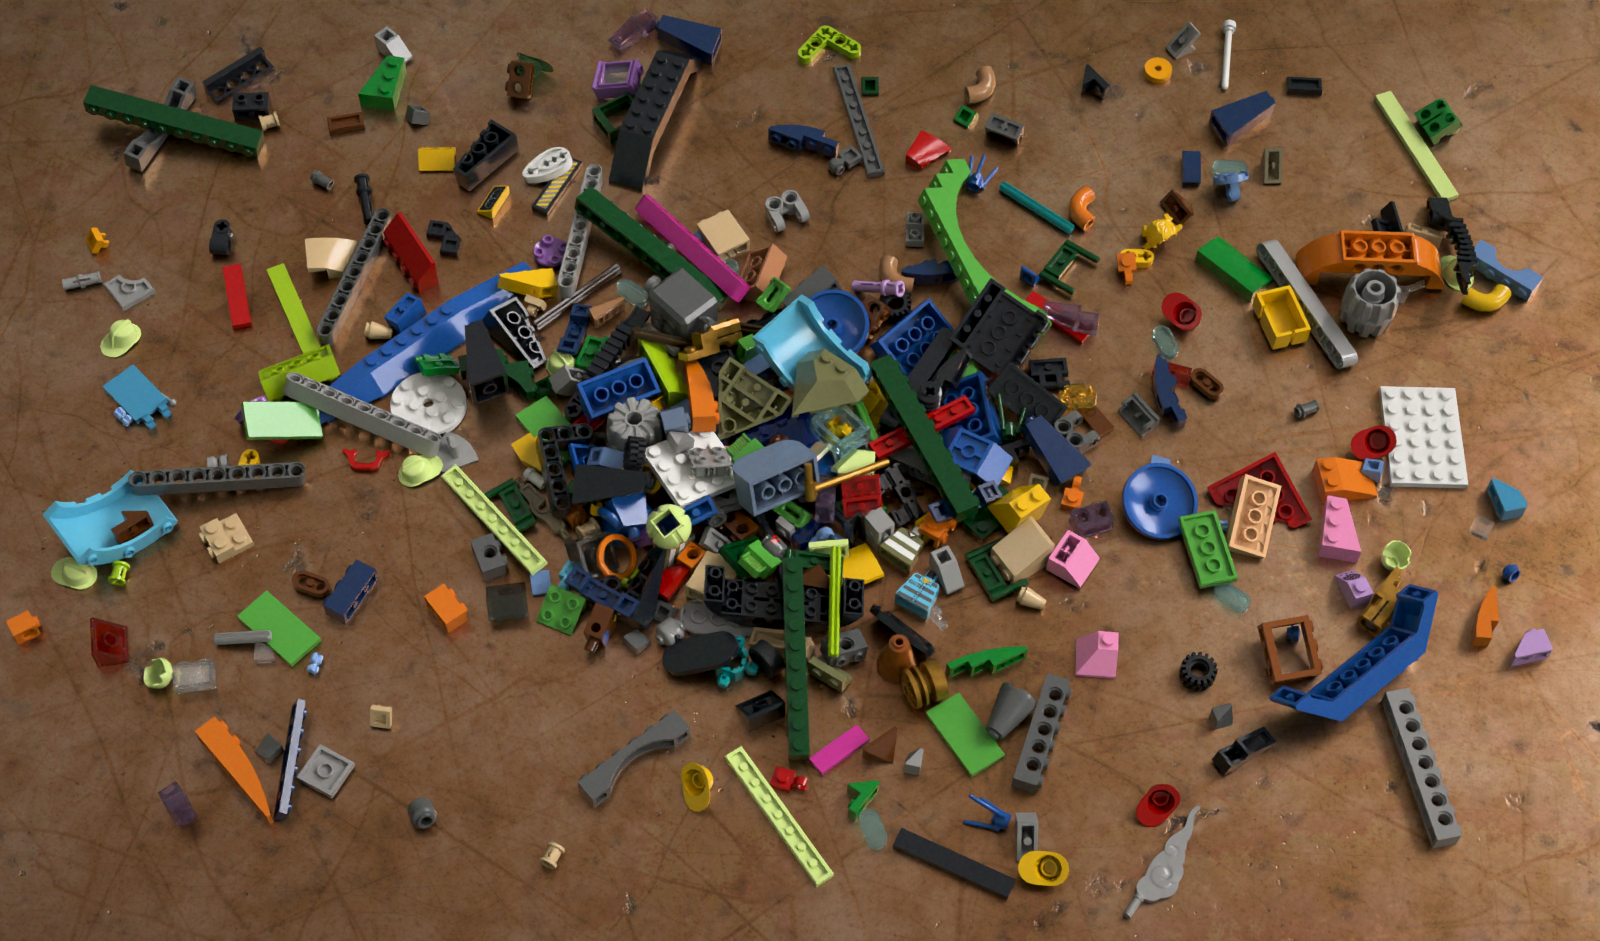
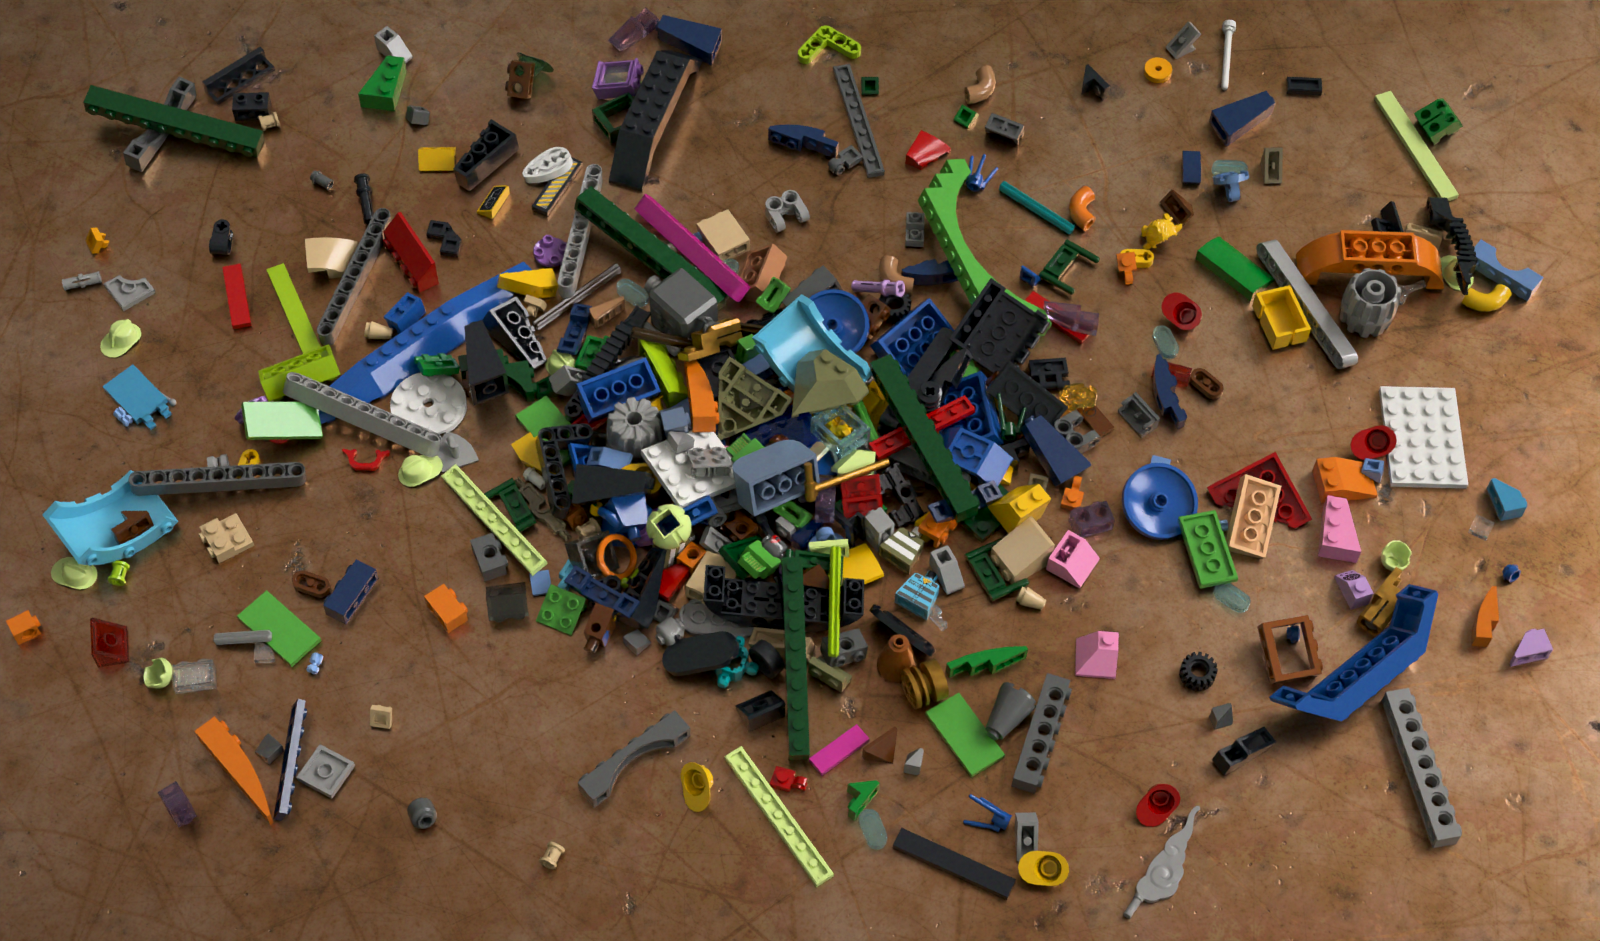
reddish brown tile [327,112,365,135] -> none
black tyre [623,436,646,471] -> none
dark grey pin [1294,400,1319,418] -> none

